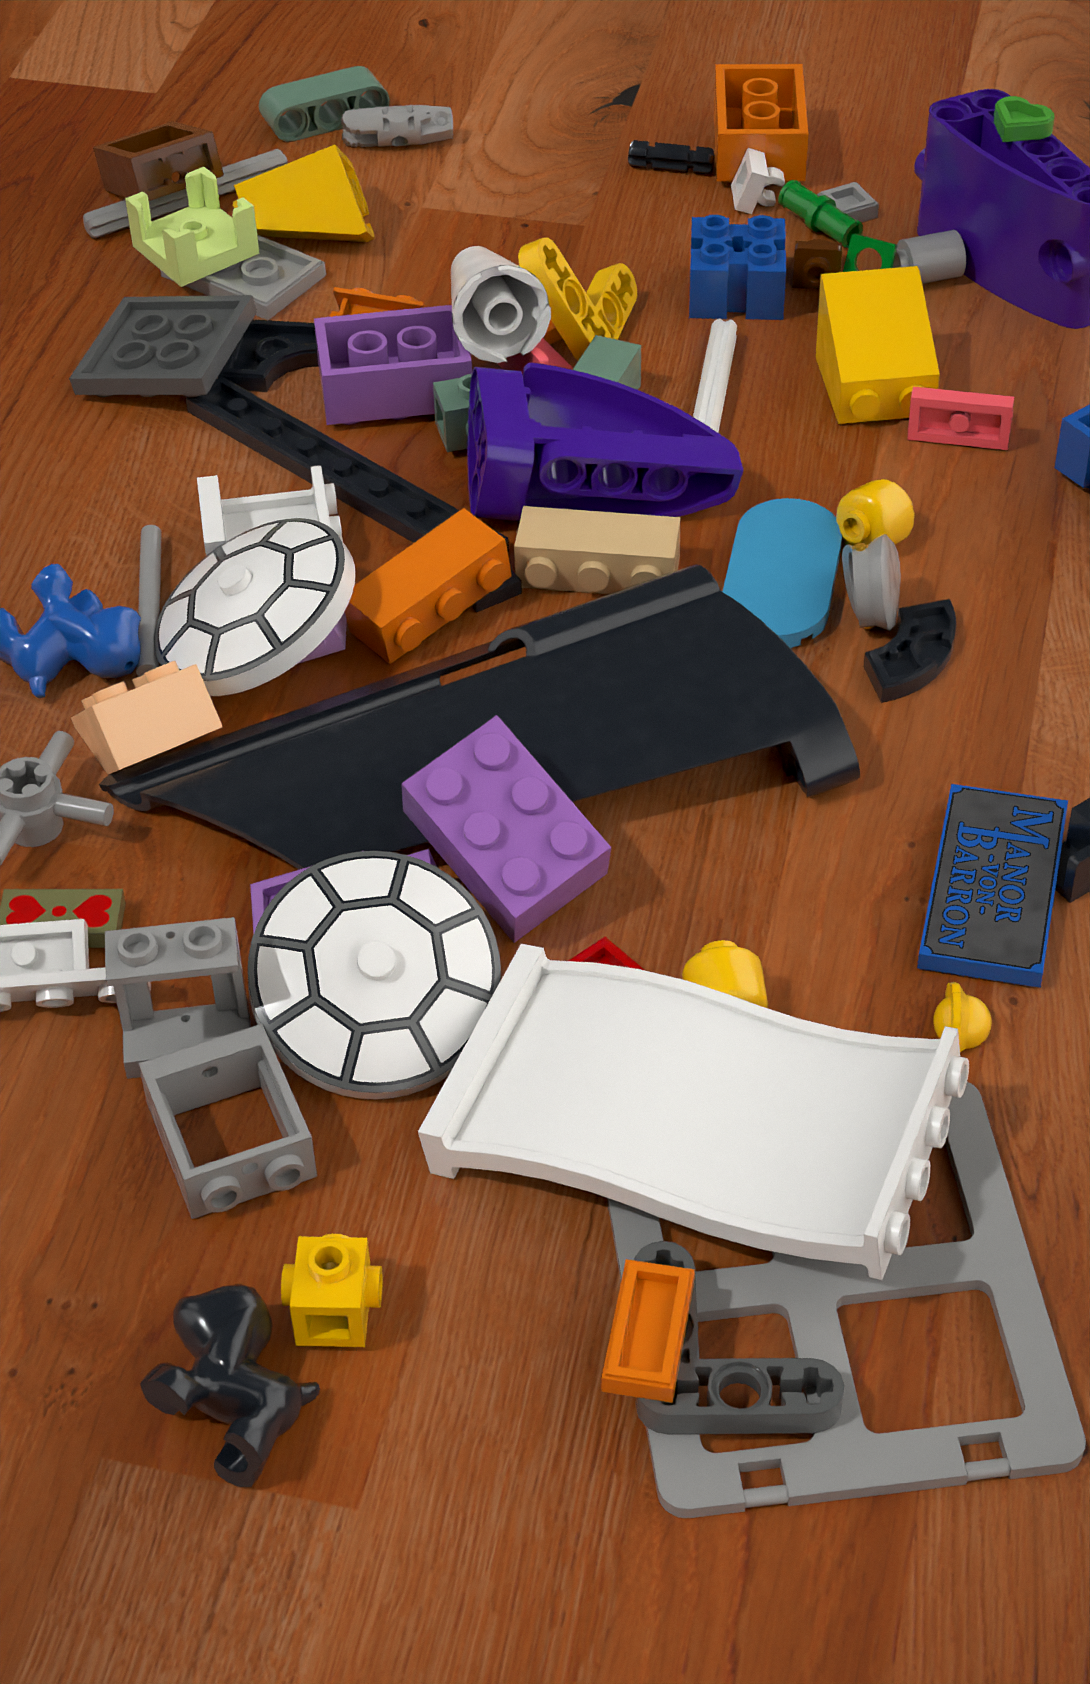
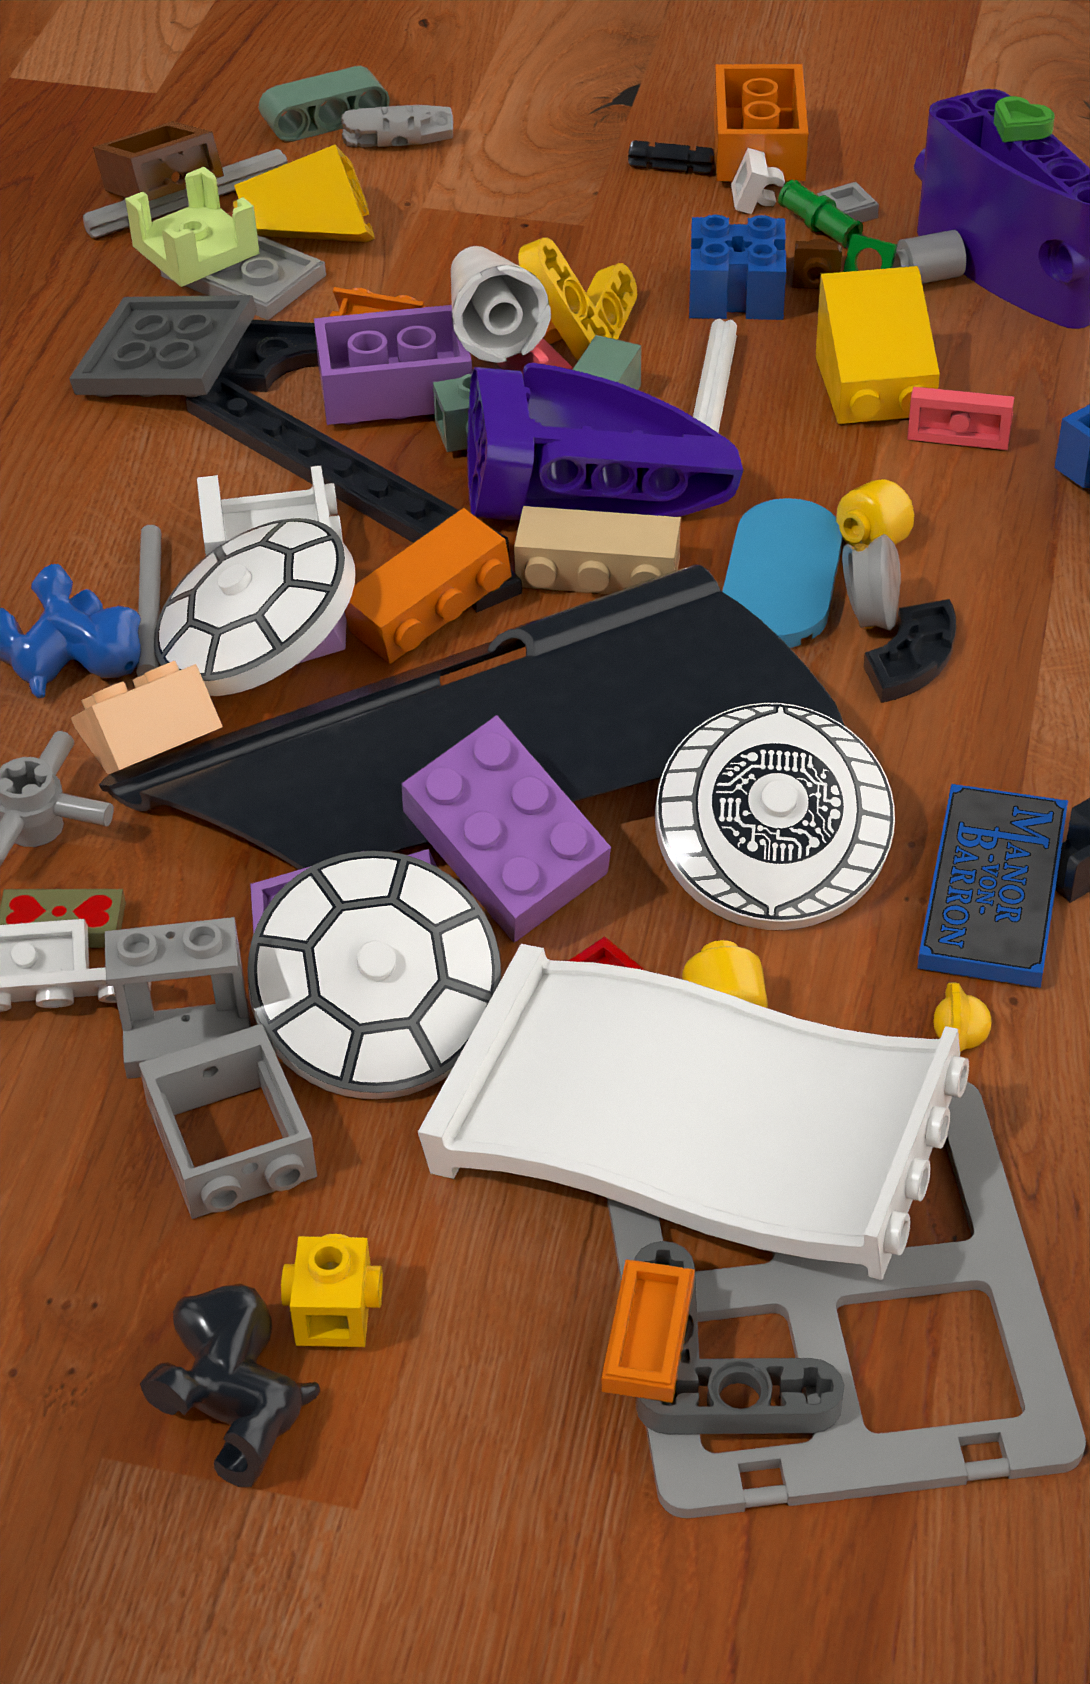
none -> dish [655,703,895,930]

